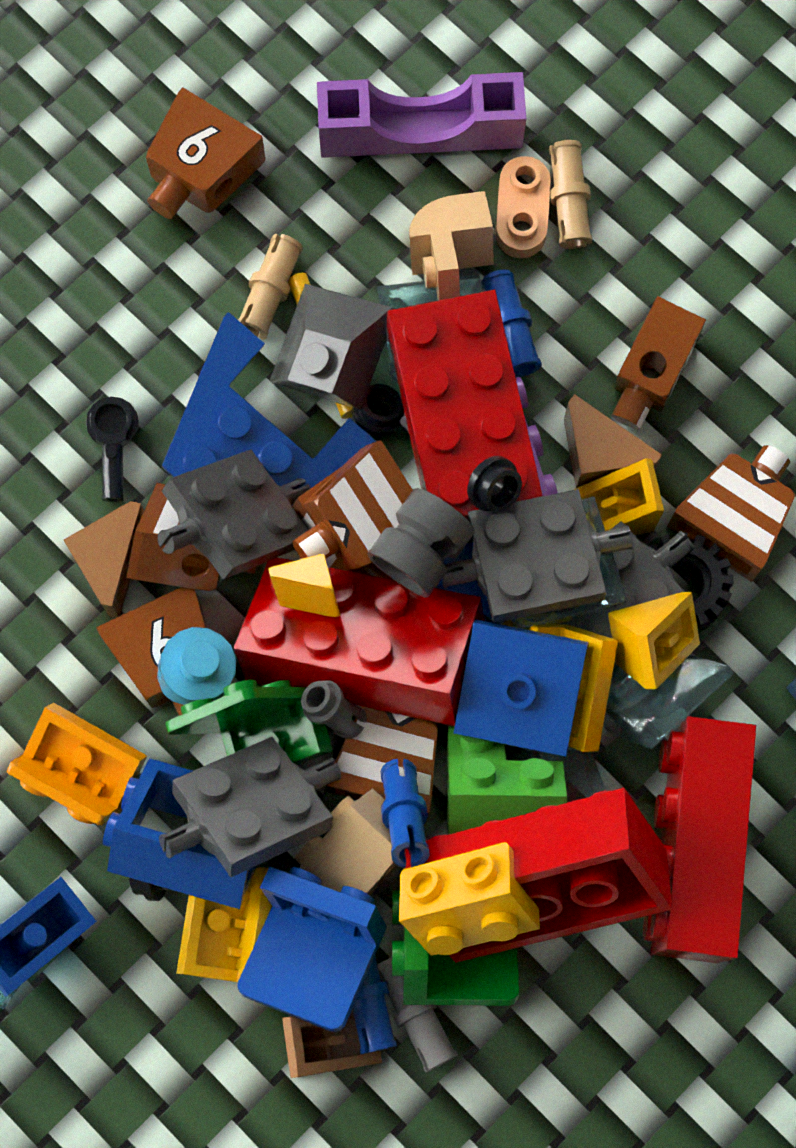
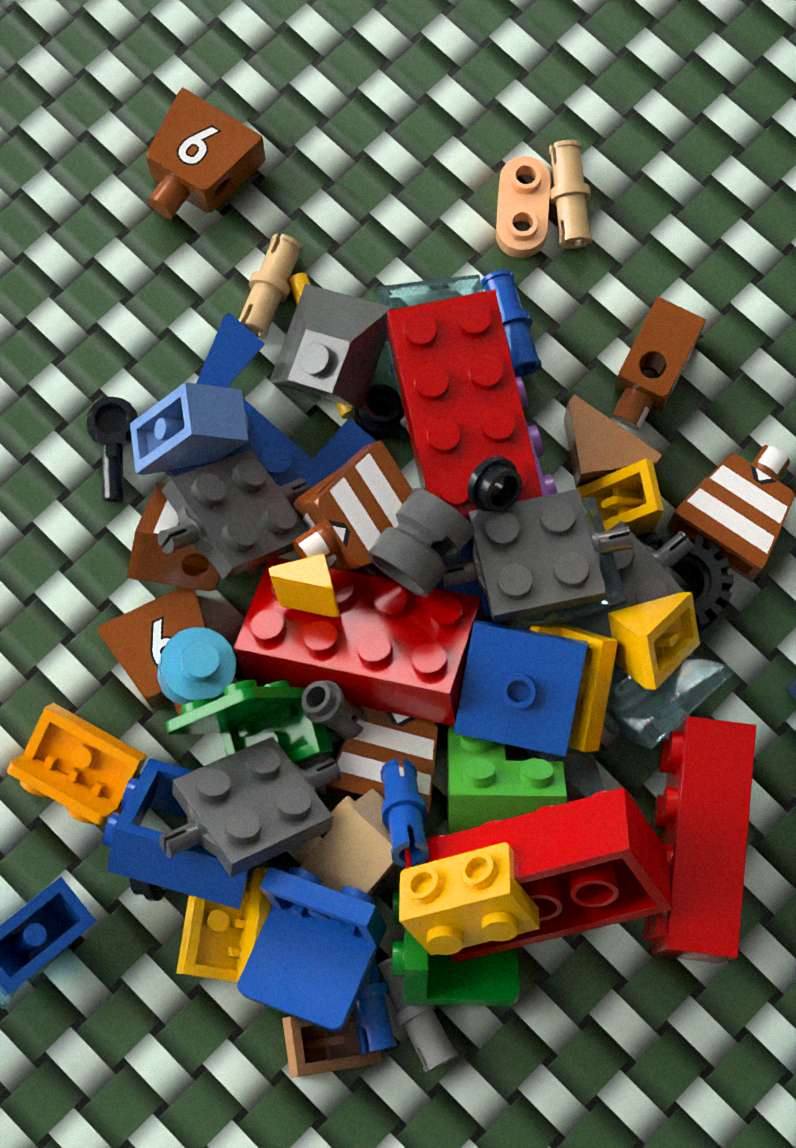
medium nougat slope [64,501,144,618] -> none
medium lavender arch [317,72,527,158] -> none
tan brick [409,191,494,300] -> none
none -> medium blue slope [130,382,249,475]

